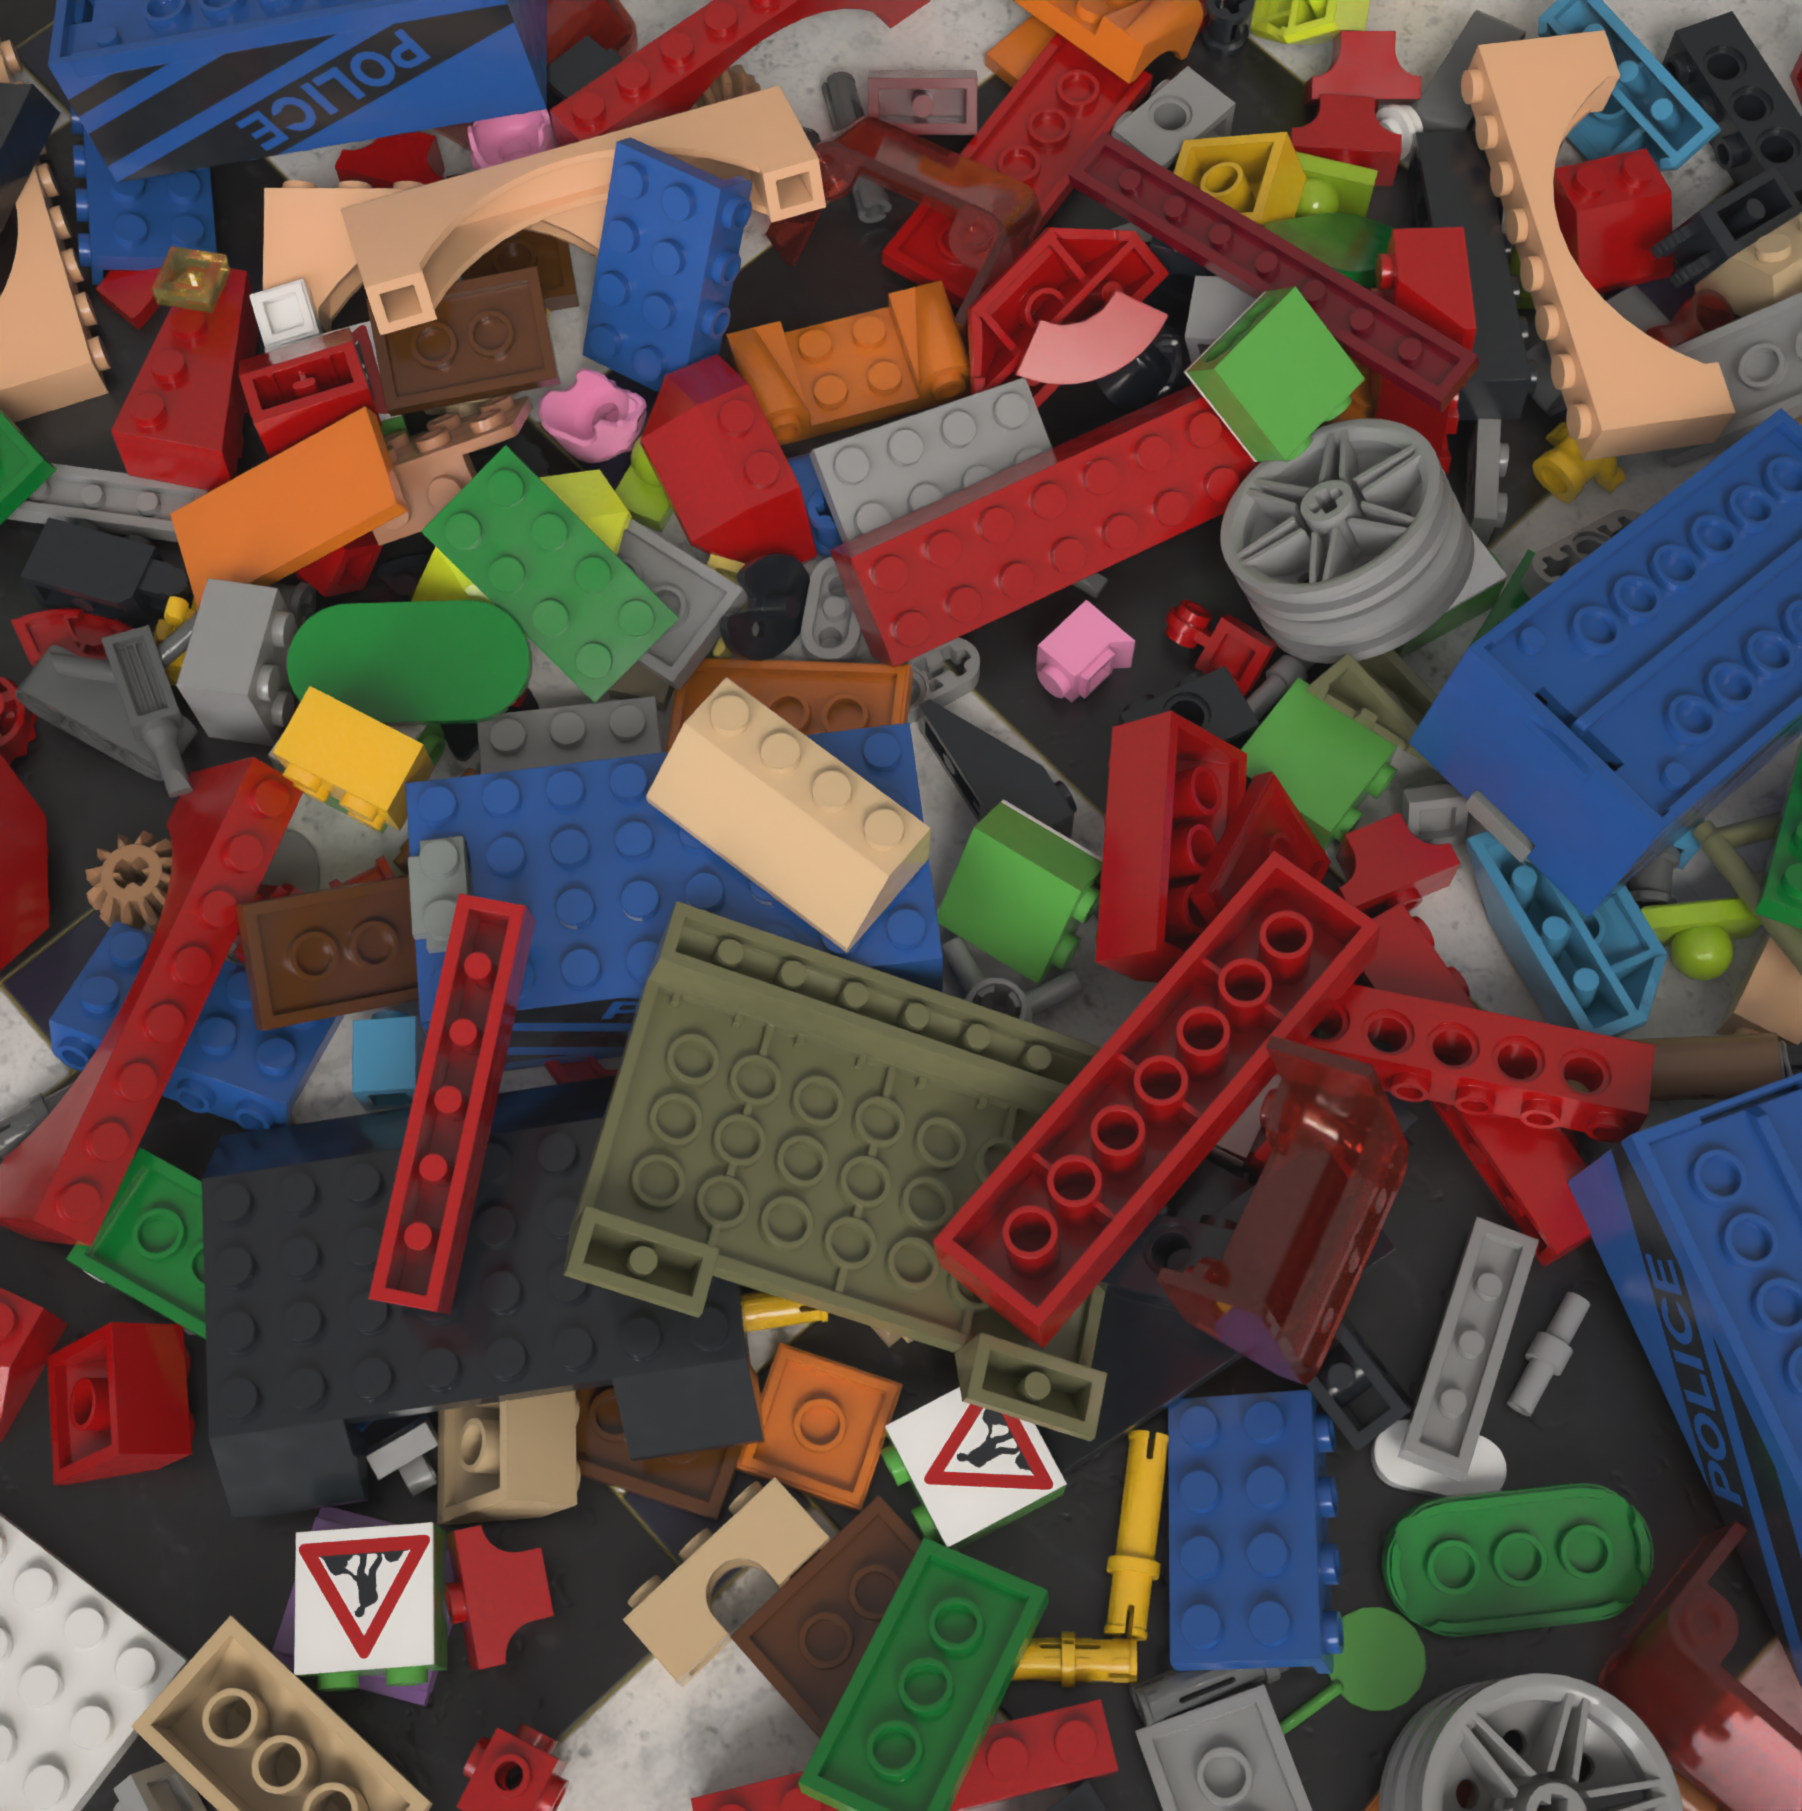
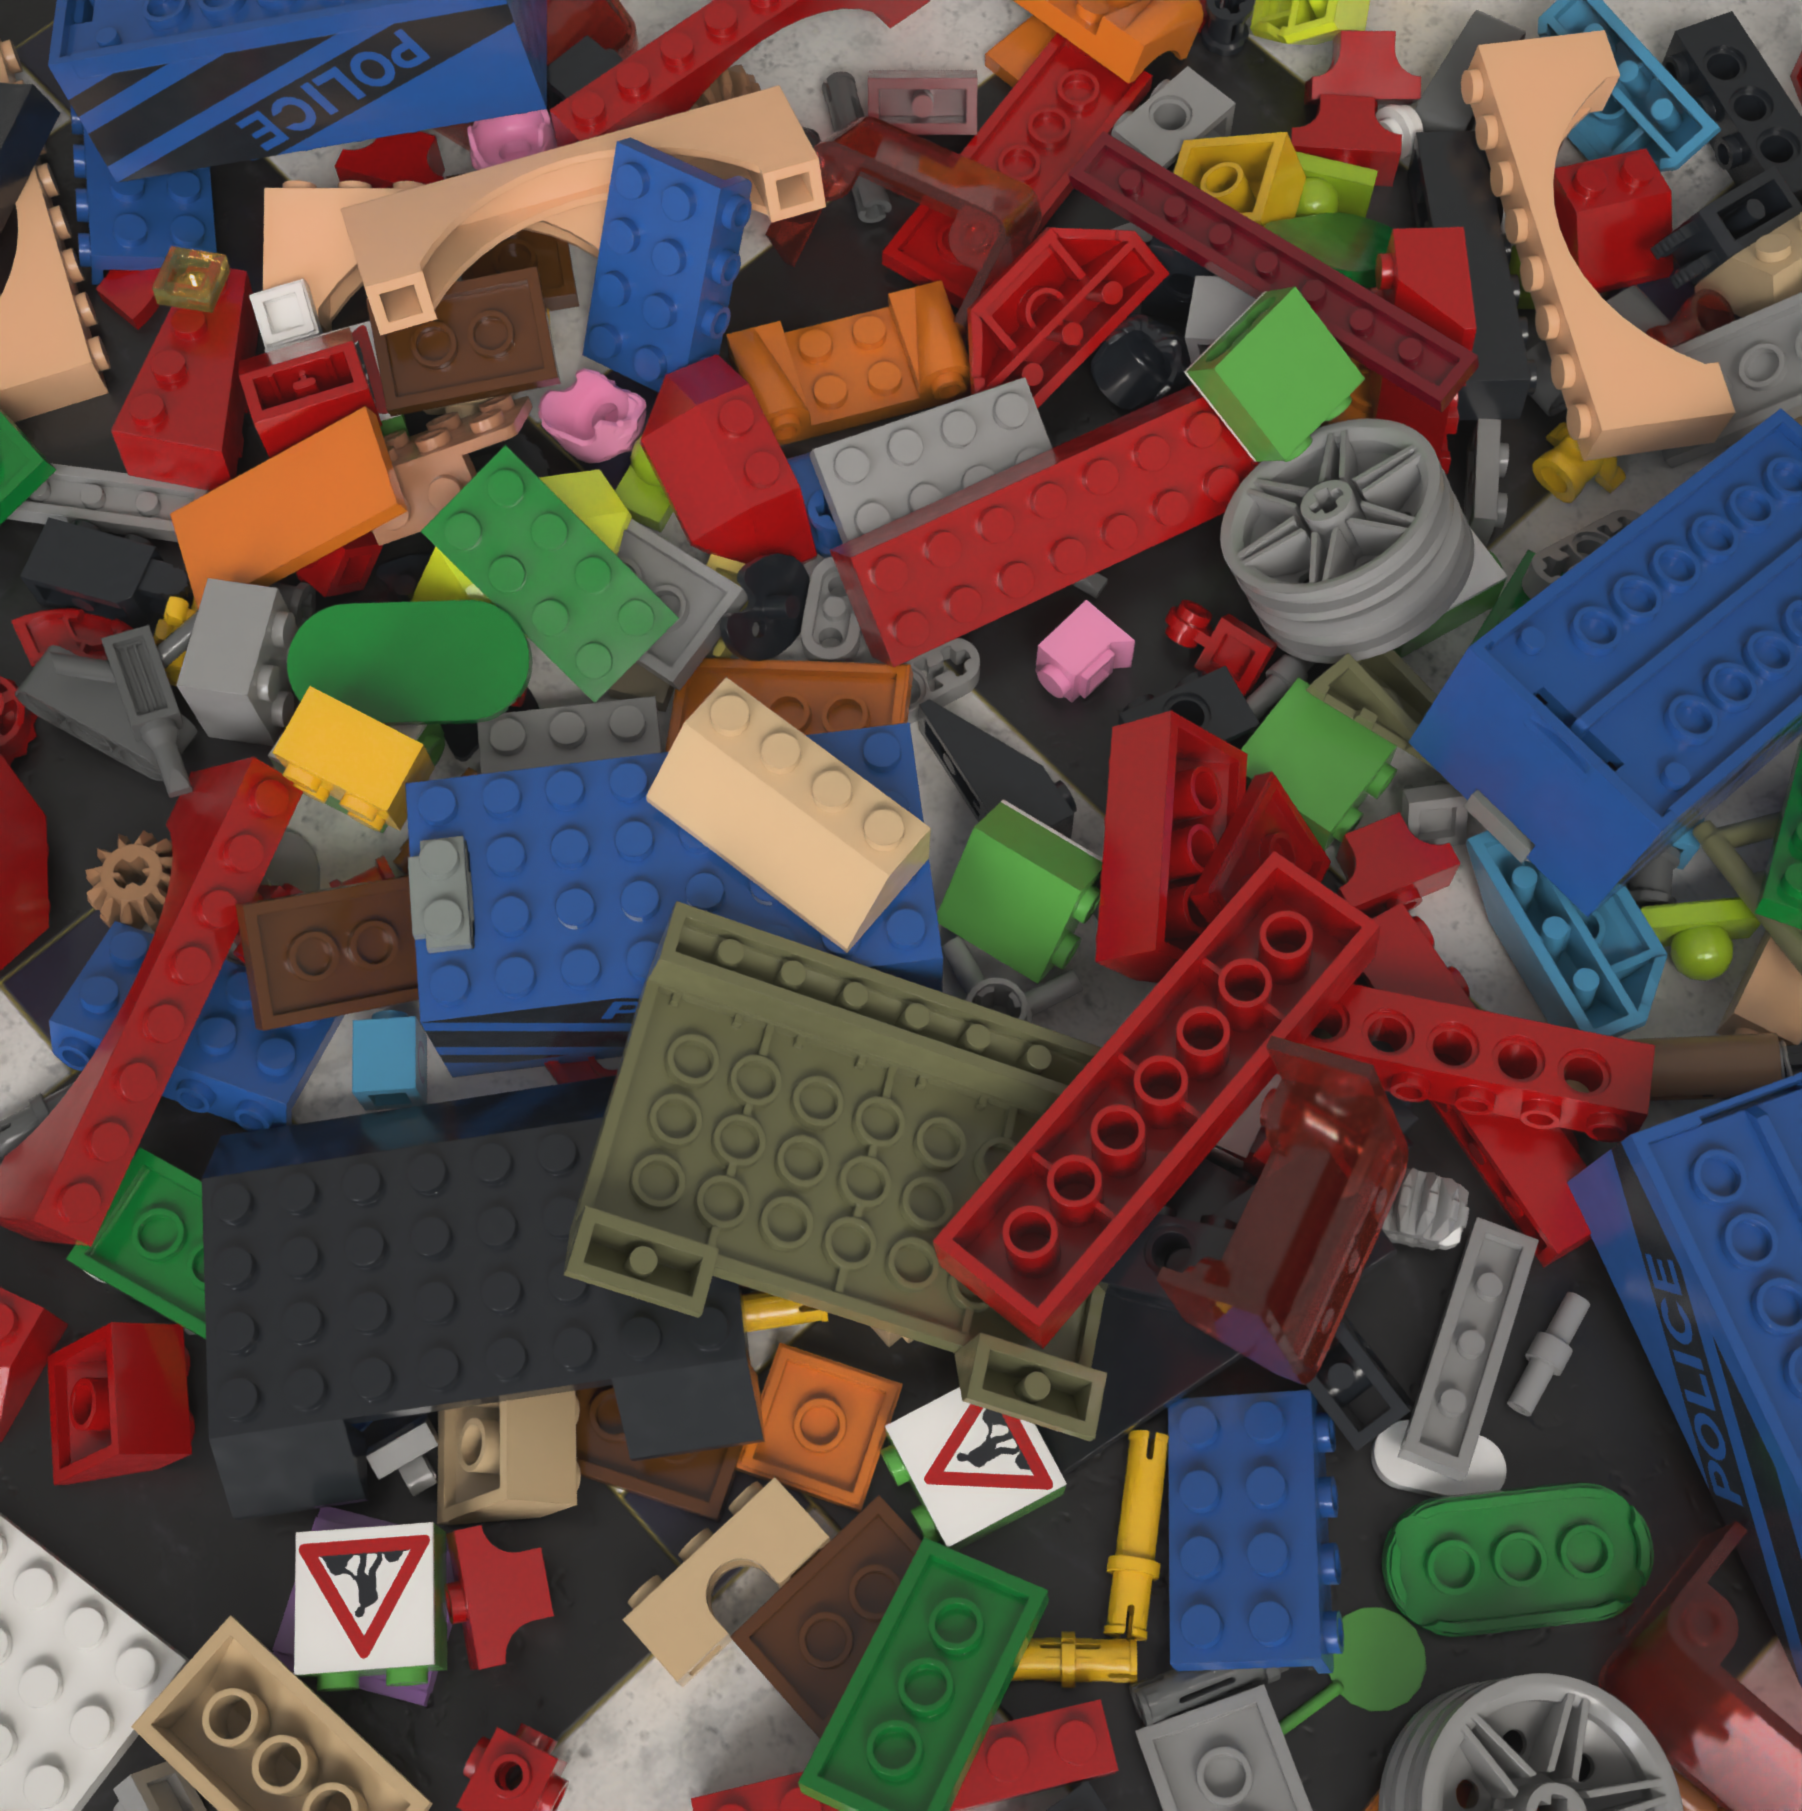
red brick [368,893,536,1315] -> none
tile [1014,290,1168,385] -> none
none -> light grey gear [1359,1165,1470,1251]

